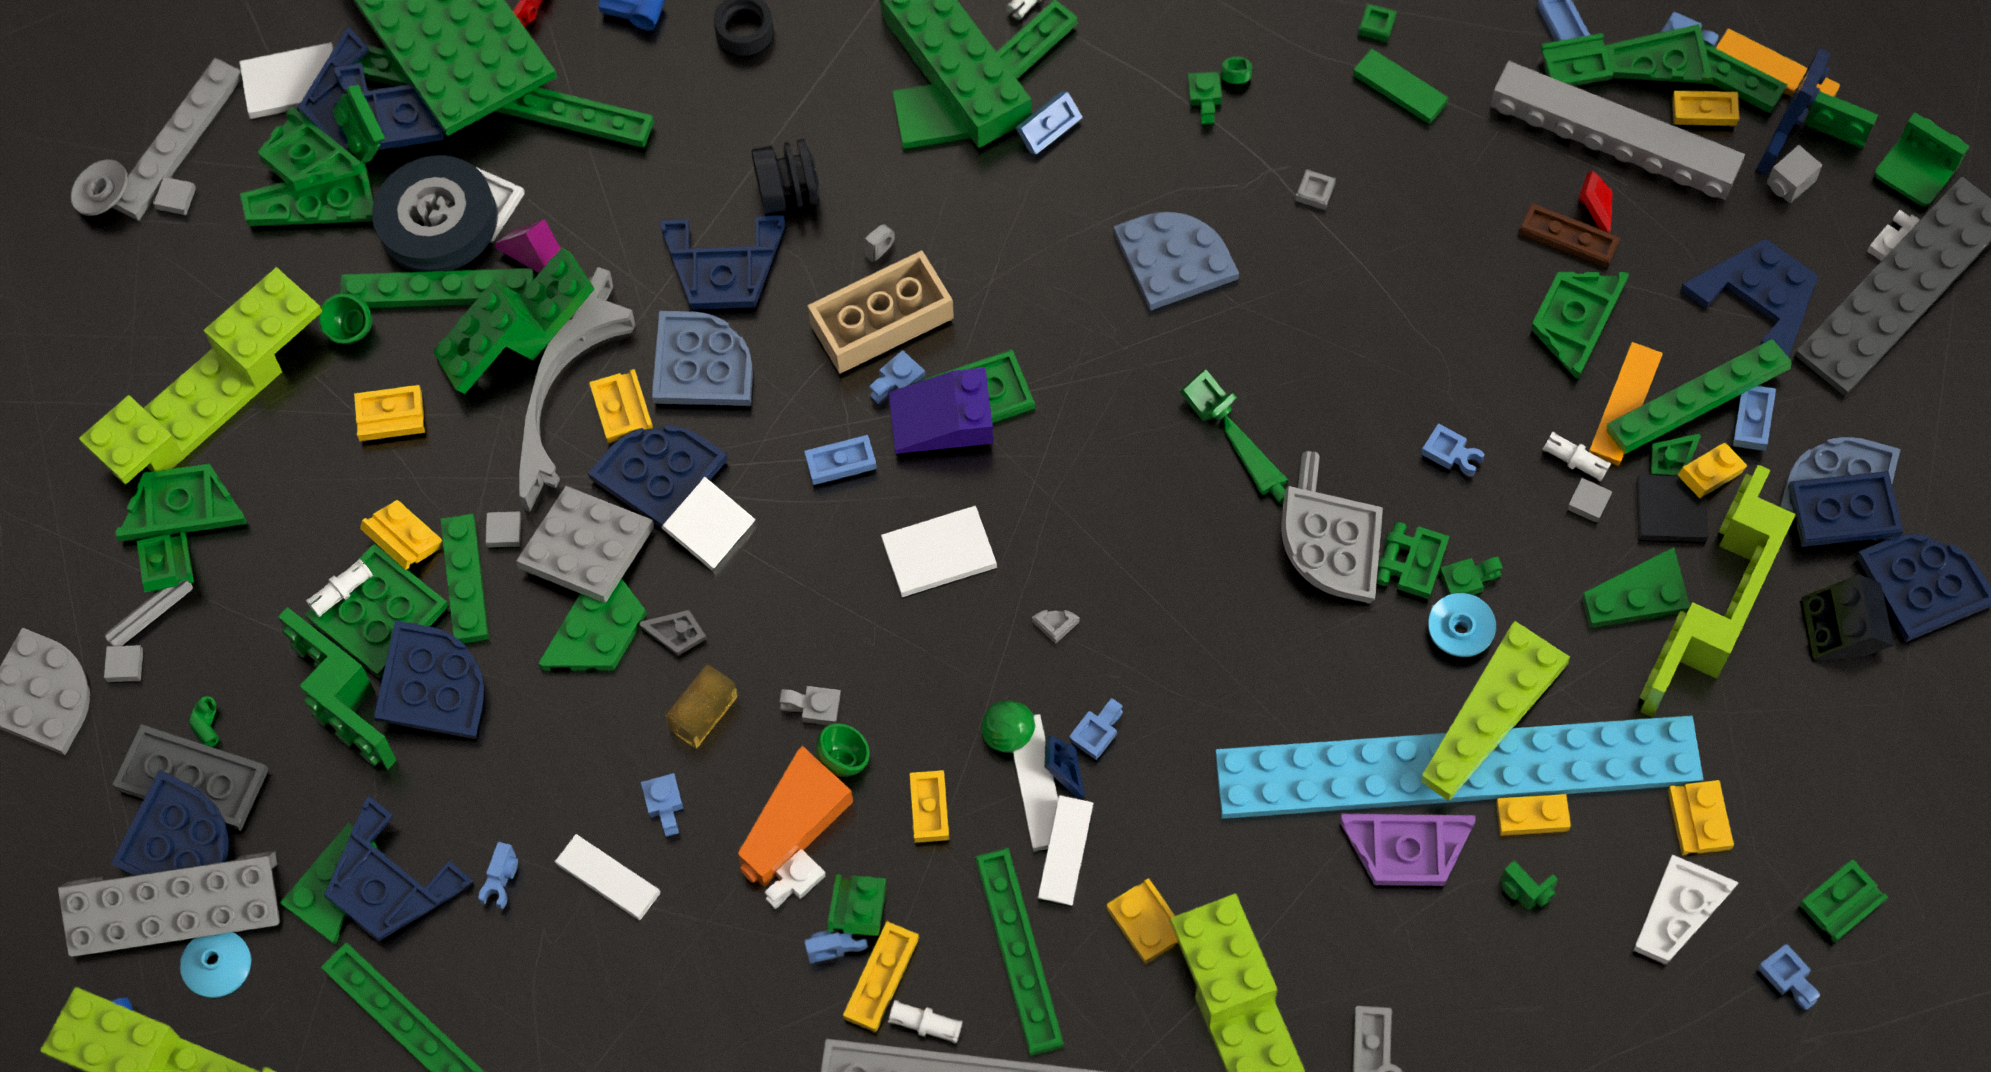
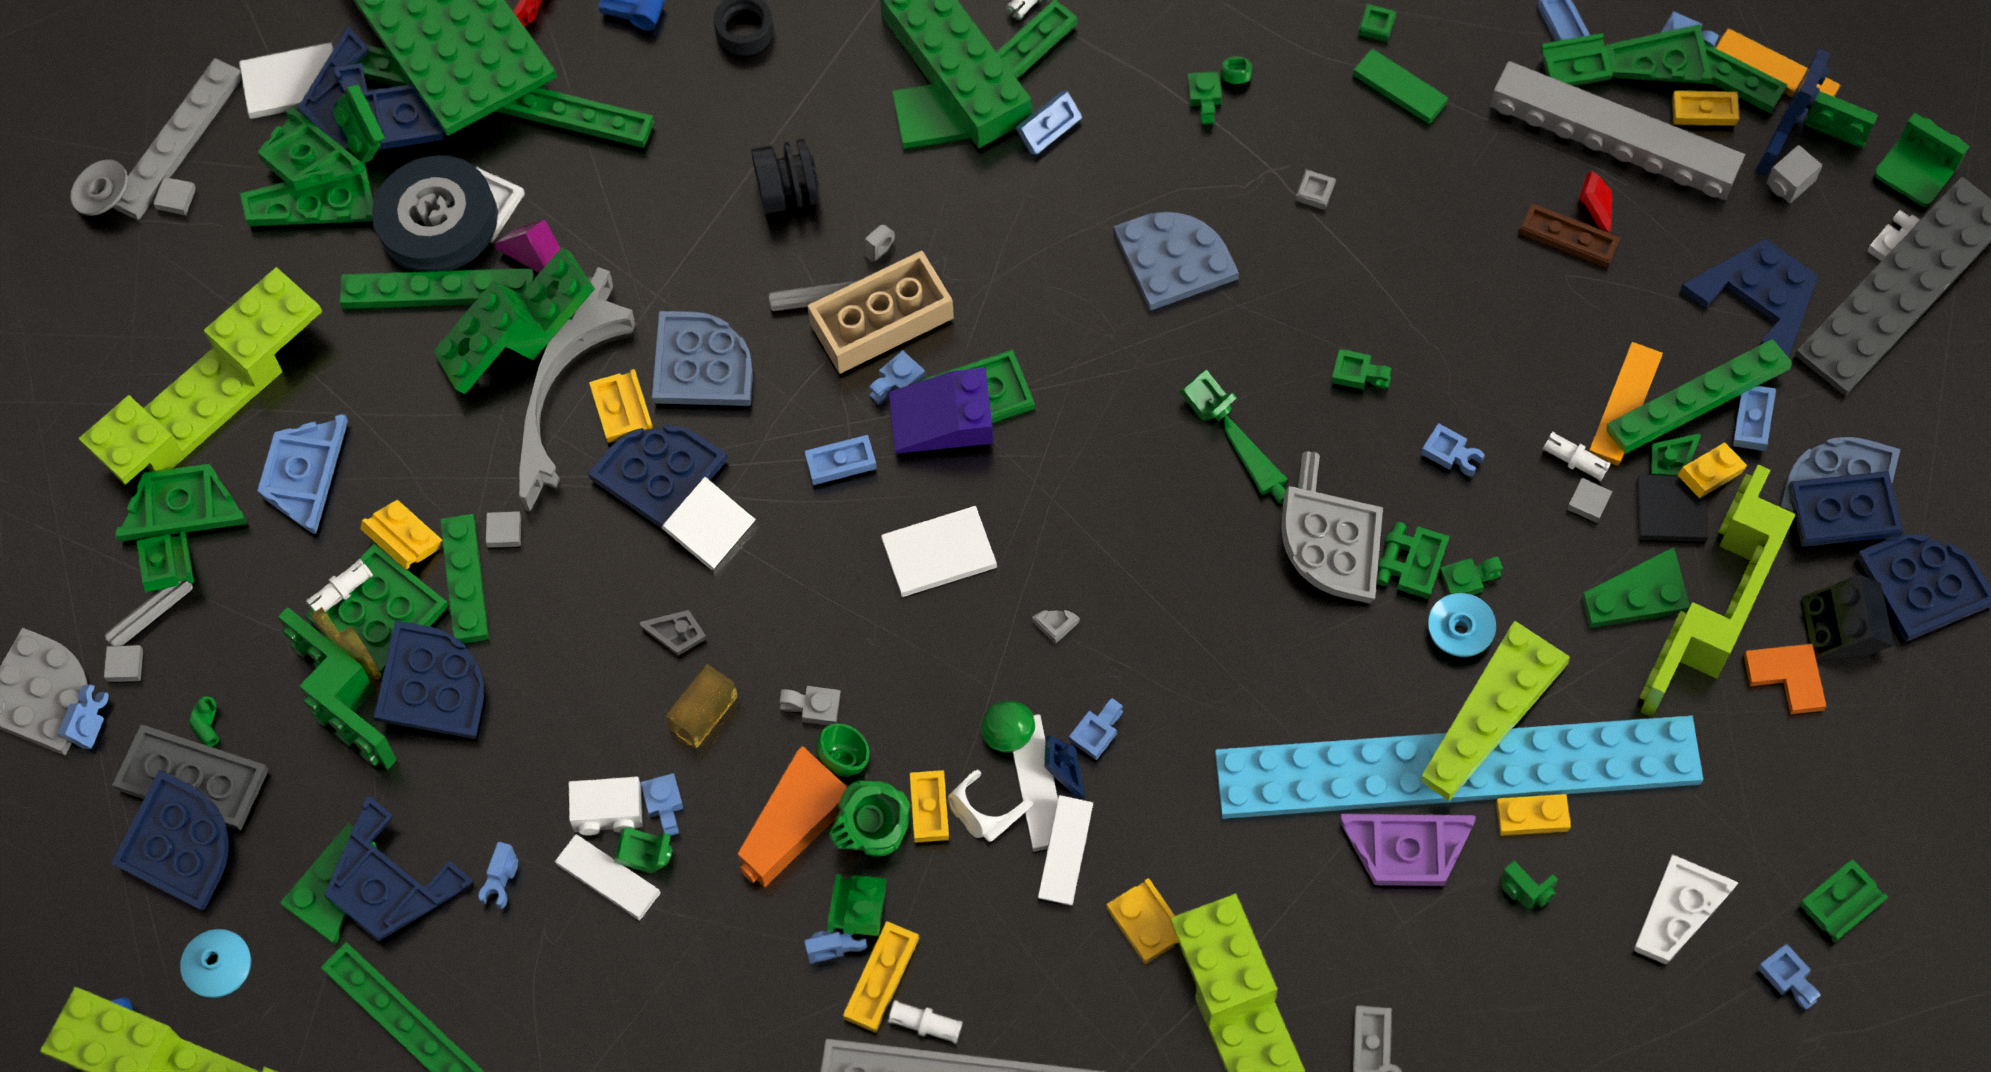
light grey bracket [58,851,280,956] -> none
green piece [318,293,372,345] -> none
yellow plate [354,385,425,441] -> none
light grey plate [516,486,654,603] -> none
green wing [538,578,647,671] -> none
dark blue wing [660,216,785,310] -> none
white plate [765,849,825,909] -> none
green tile [975,848,1064,1056] -> none
green wing [1531,272,1629,379] -> none
yellow plate [1668,780,1734,856] -> none
none -> medium blue plate [57,685,109,749]
none -> medium blue wing [257,415,348,534]
none -> clear yellow slope [310,607,382,680]
none -> white brick [569,777,643,835]
none -> green bracket [614,827,672,874]
none -> light grey axle [769,281,857,311]
none -> green helmet [829,781,910,857]
none -> white helmet [947,770,1034,841]
none -> green plate [1332,349,1392,390]
none -> orange tile [1743,644,1827,714]

